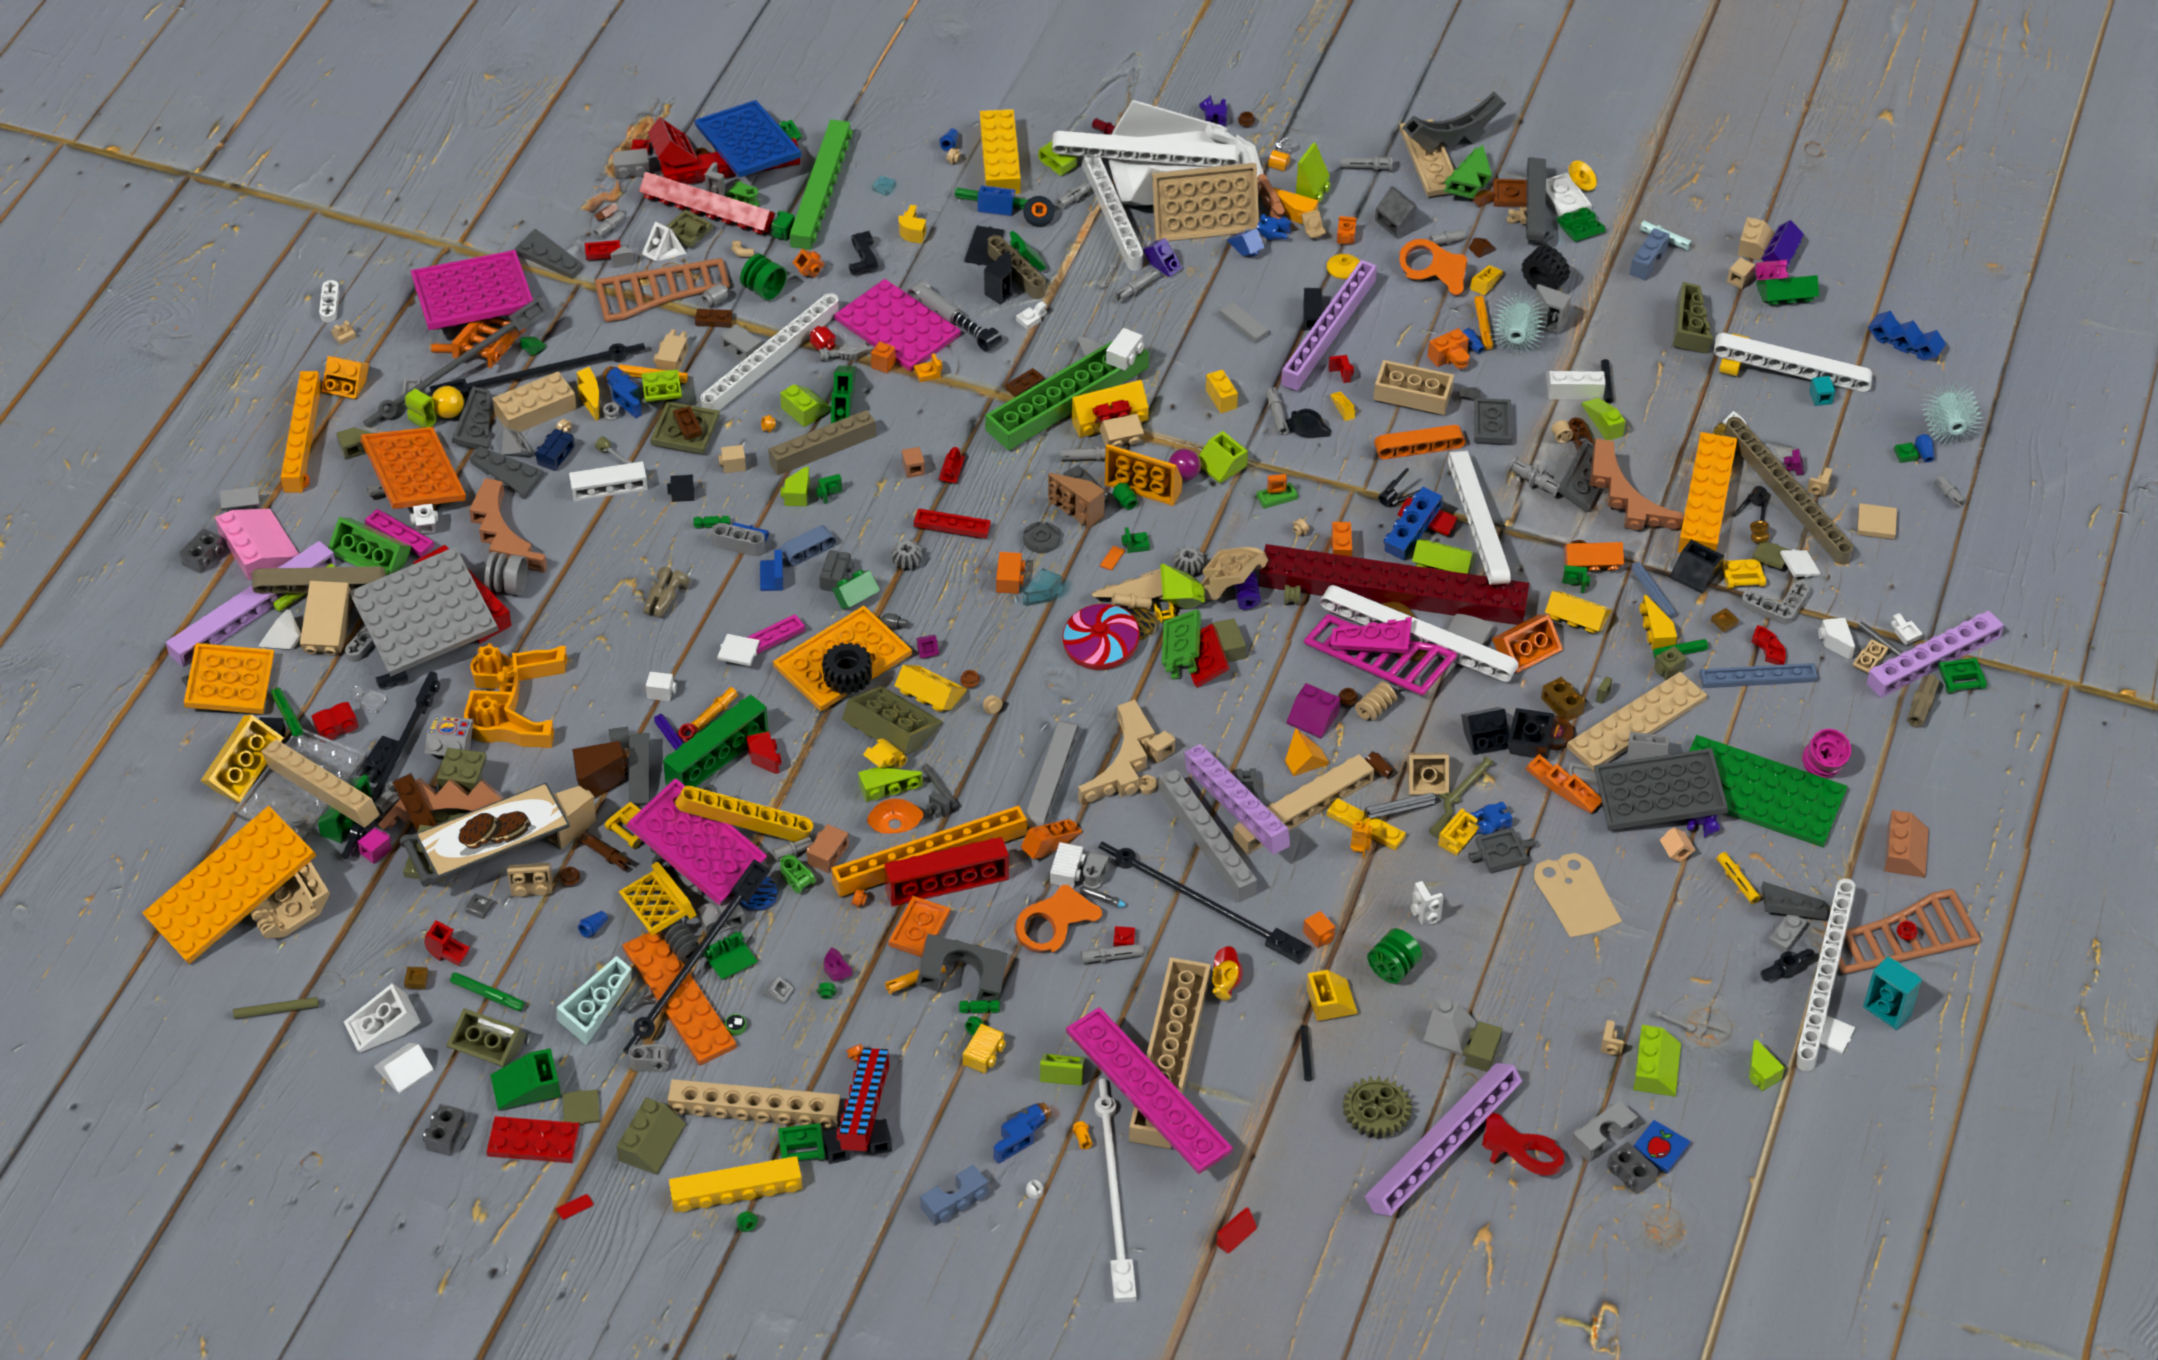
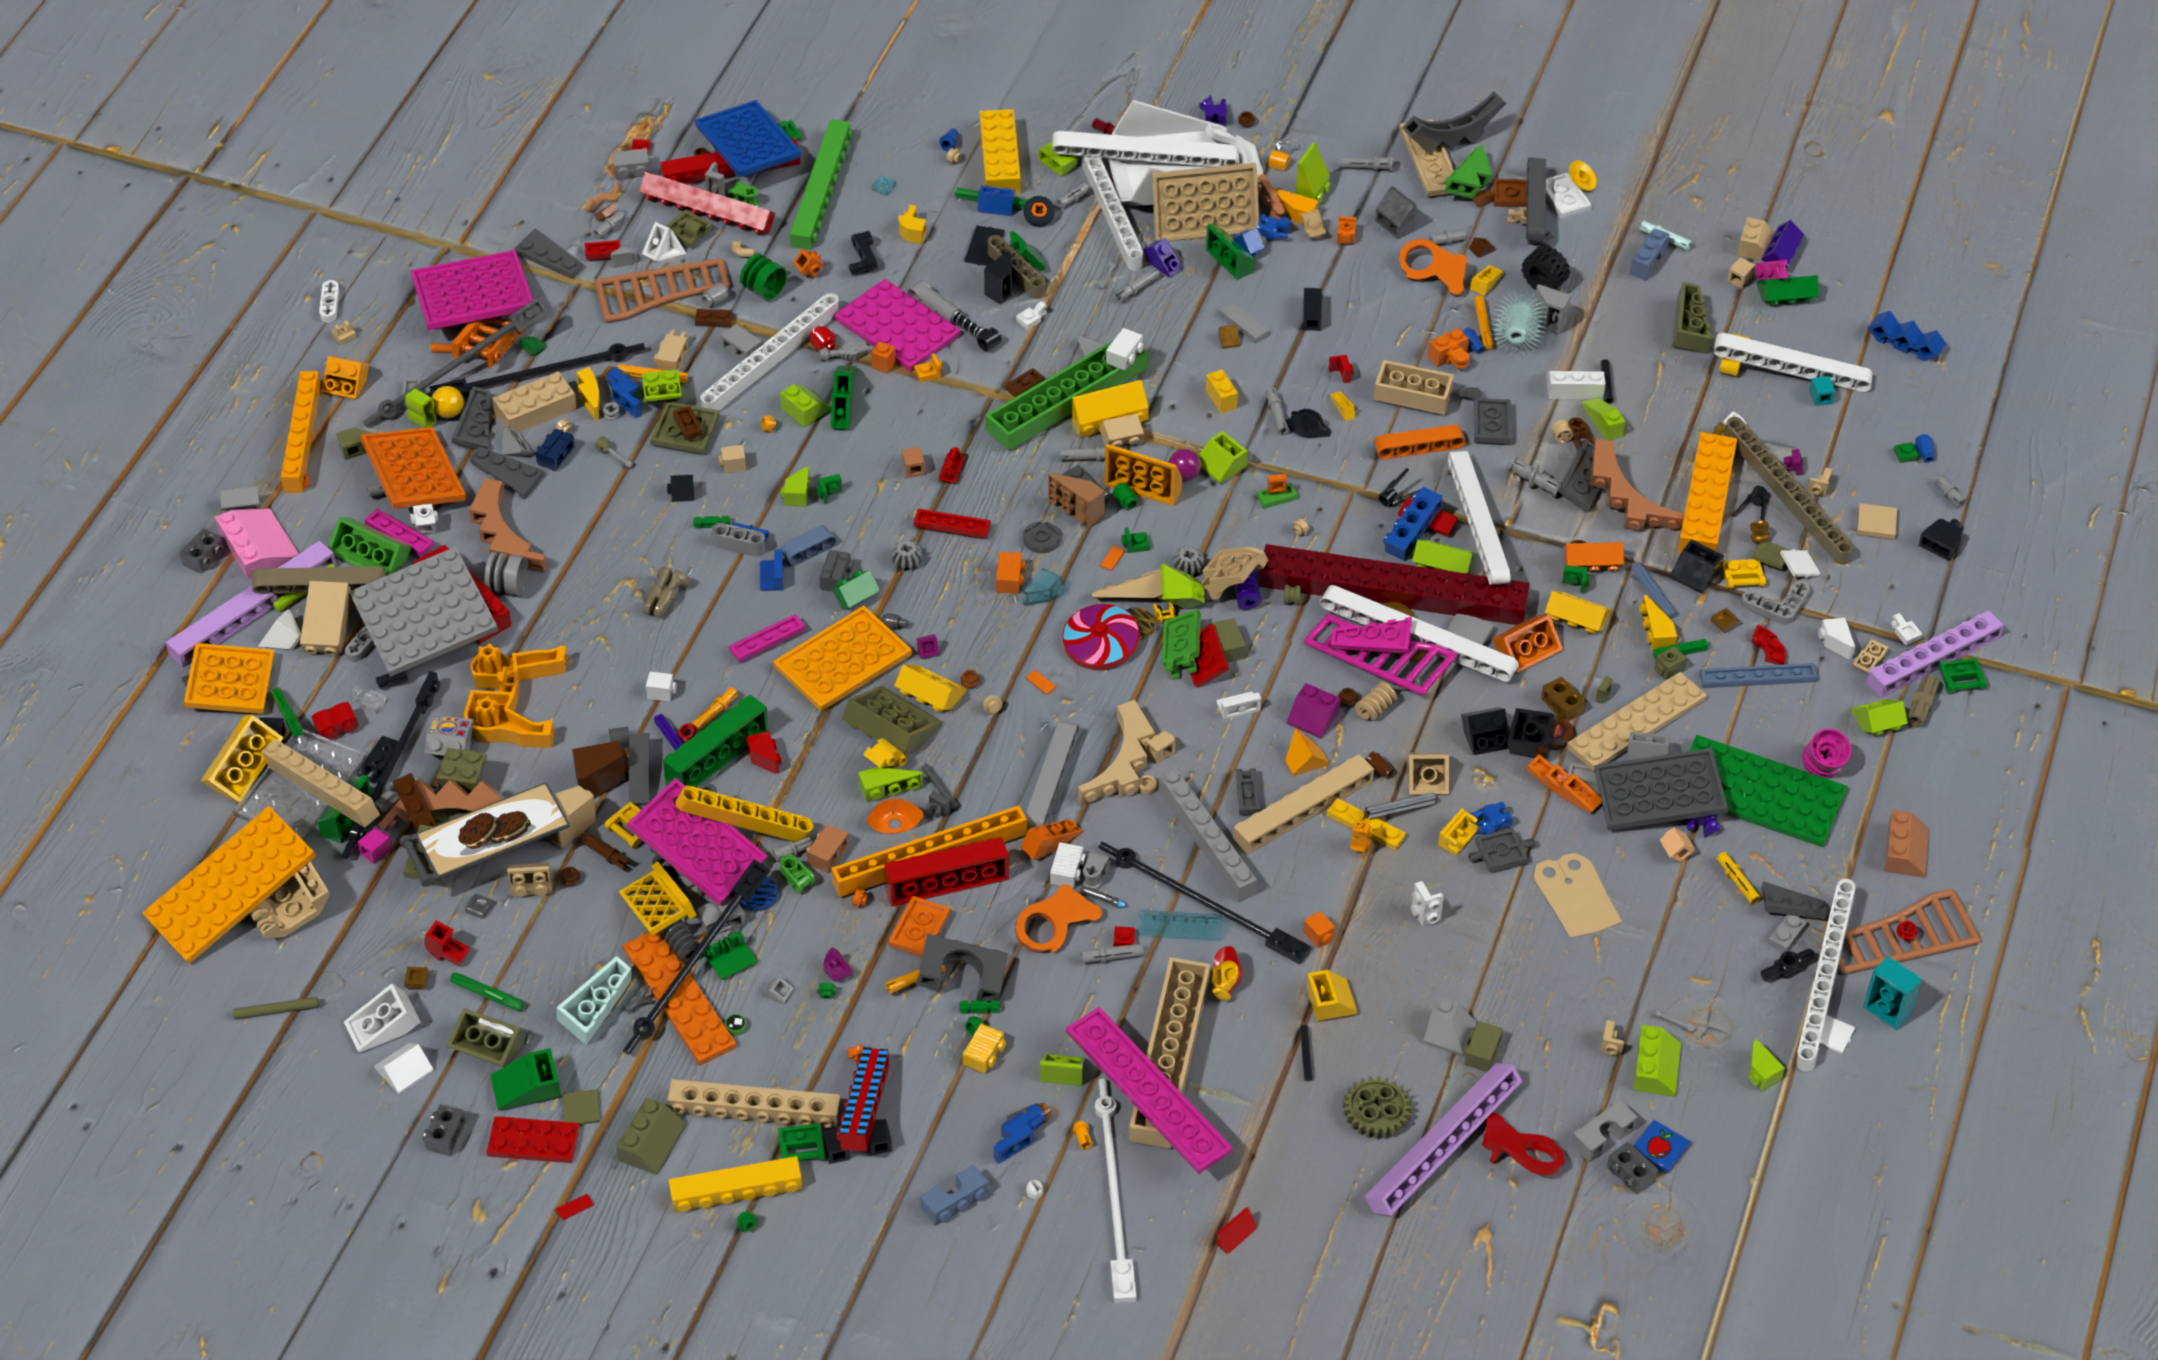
white brick [569,461,648,501] -> none
blue cone [578,911,608,938] -> none
light grey piece [629,1044,669,1072] -> none
red slope [648,117,698,166] -> none
white piece [717,634,760,666] -> none
dark tan brick [768,410,876,475] -> none
green brick [772,210,795,241] -> none
black tyre [823,642,872,694] -> none
red hinge [1092,399,1132,424] -> none
tan pin [1112,593,1152,610] -> none
lavender brick [1184,744,1290,855] -> none
lavender brick [1281,260,1377,391] -> none
yellow dish [1327,254,1360,279] -> none
orange brick [1331,522,1352,557] -> none
green wheel [1367,928,1423,984] -> none
olive piece [1429,757,1493,839] -> none
green slope [1557,207,1605,241] -> none
flat silver bar [1858,621,1903,656] -> none
light aqua piece [1921,380,1985,446] -> none
none -> orange window [1025,670,1057,695]
none -> clear light blue fence [1138,909,1222,940]
none -> green slope [1206,223,1255,280]
none -> white panel [1216,692,1261,720]
none -> pearl gold slope [1218,325,1240,348]
none -> lime slope [1851,699,1908,735]
none -> black torso [1918,518,1963,562]

